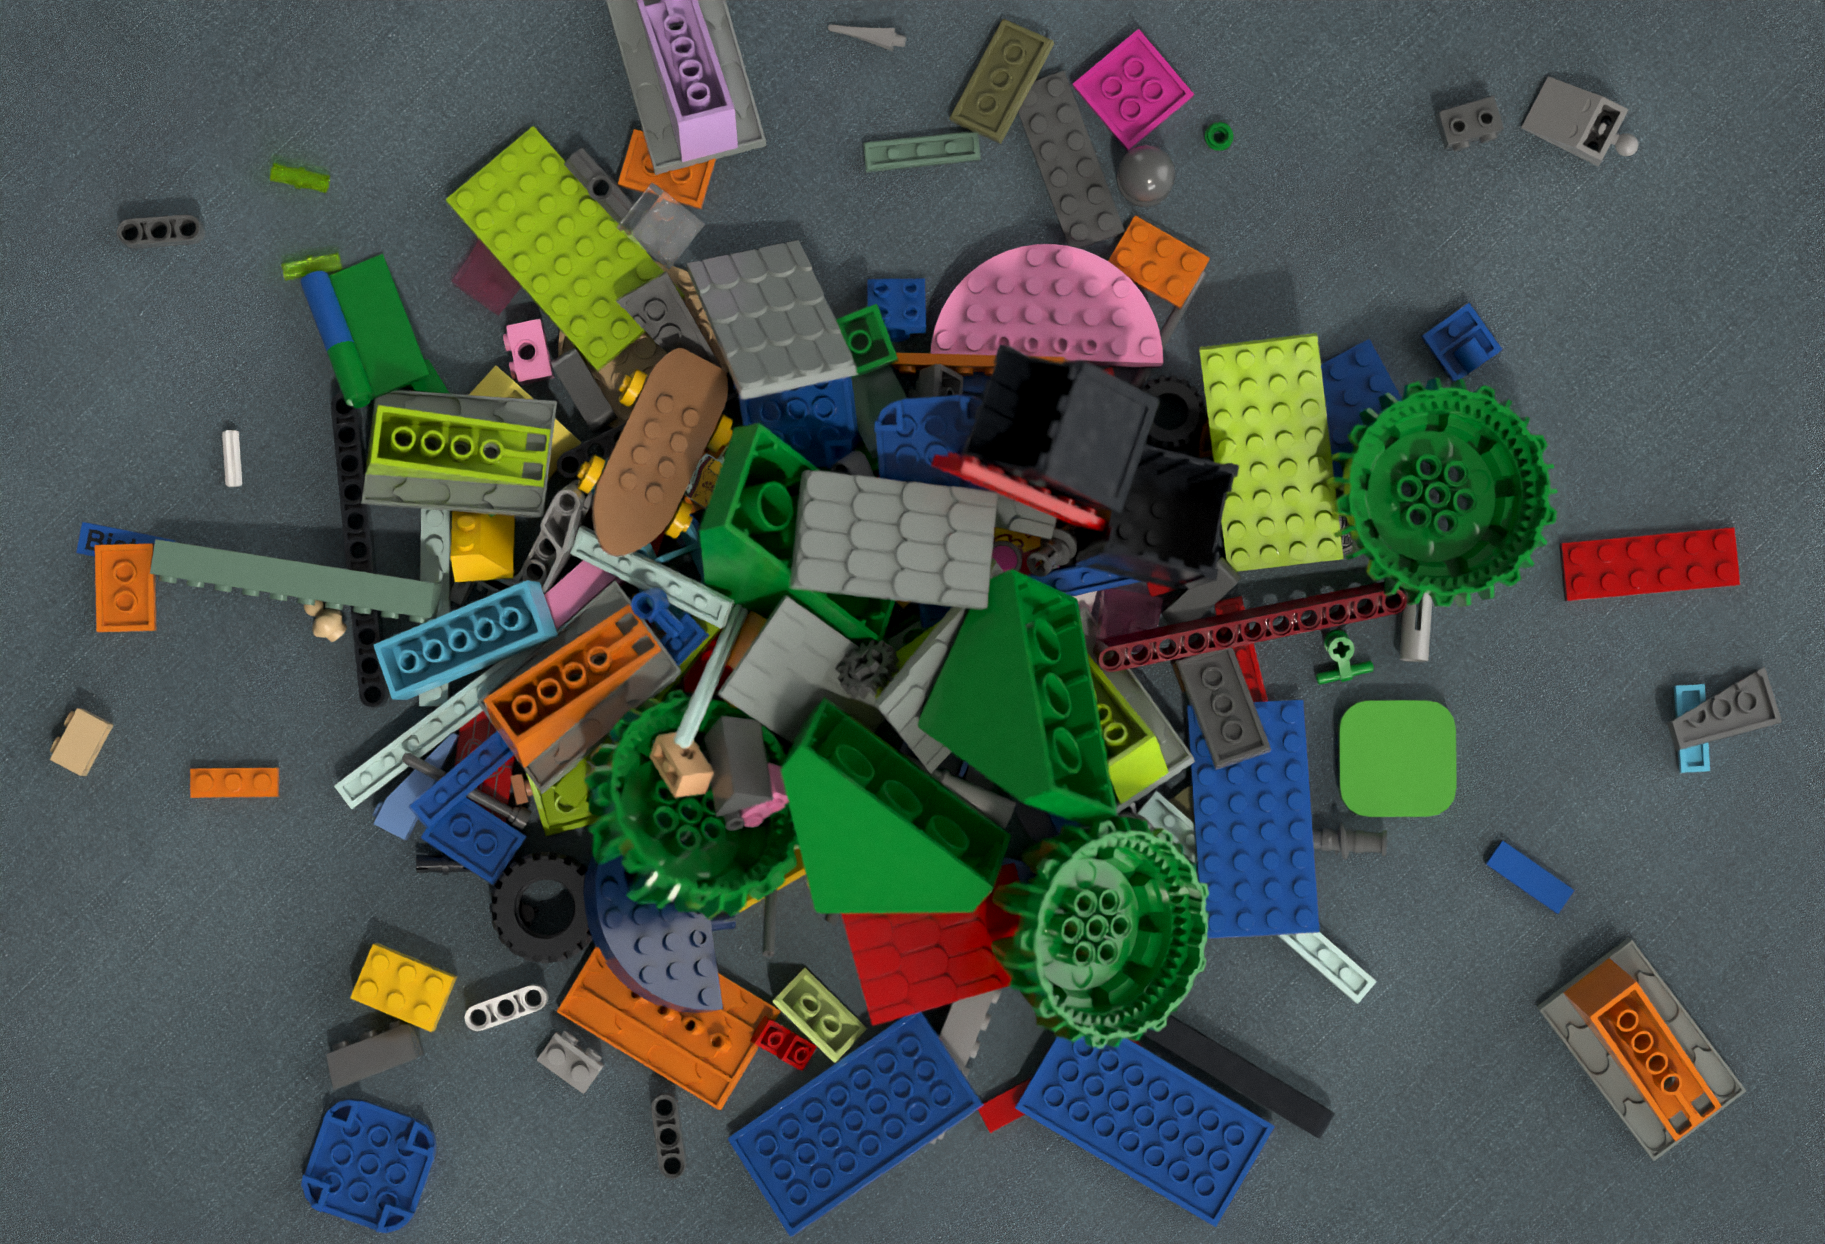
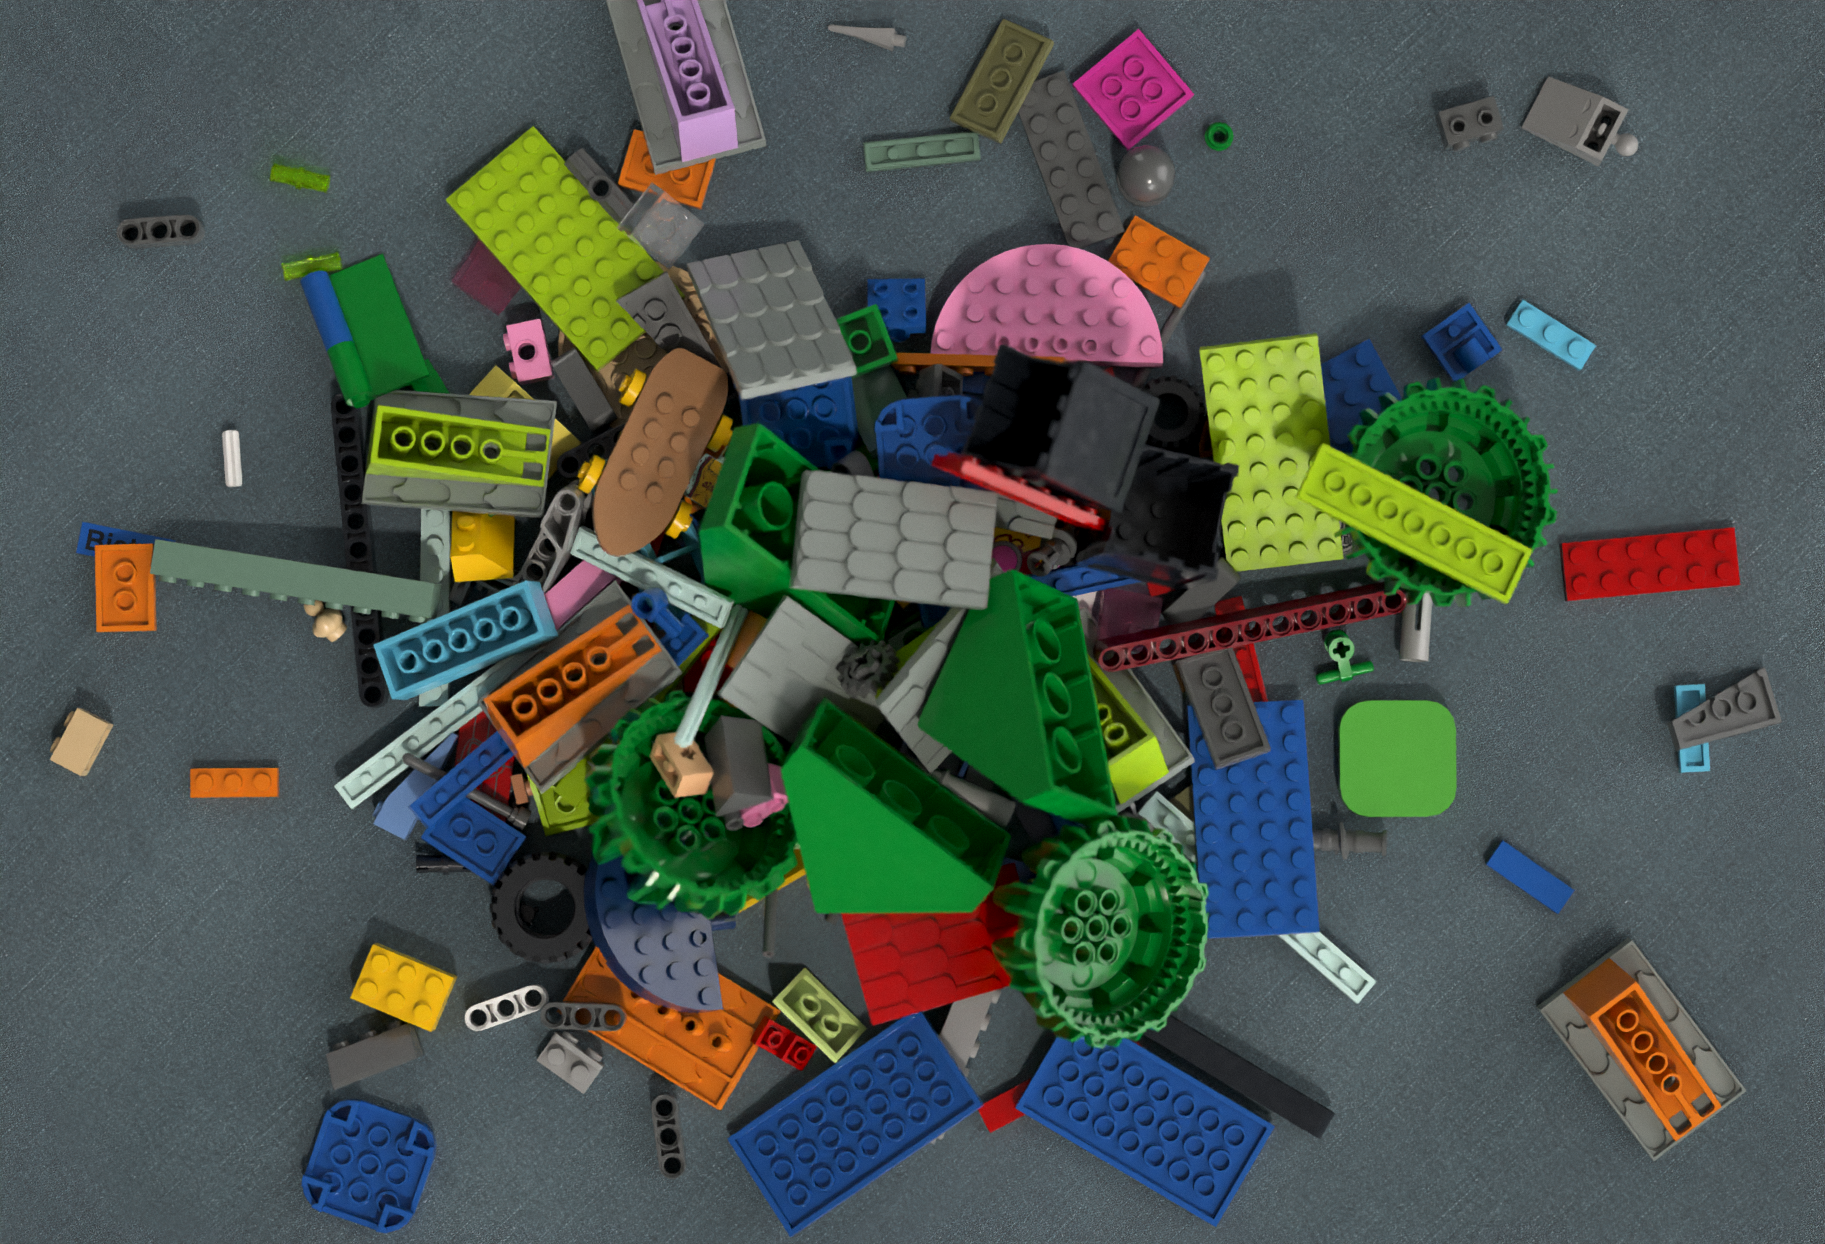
none -> dark grey beam [540,1001,627,1031]
none -> lime plate [1295,443,1533,604]
none -> medium azure plate [1506,300,1596,371]

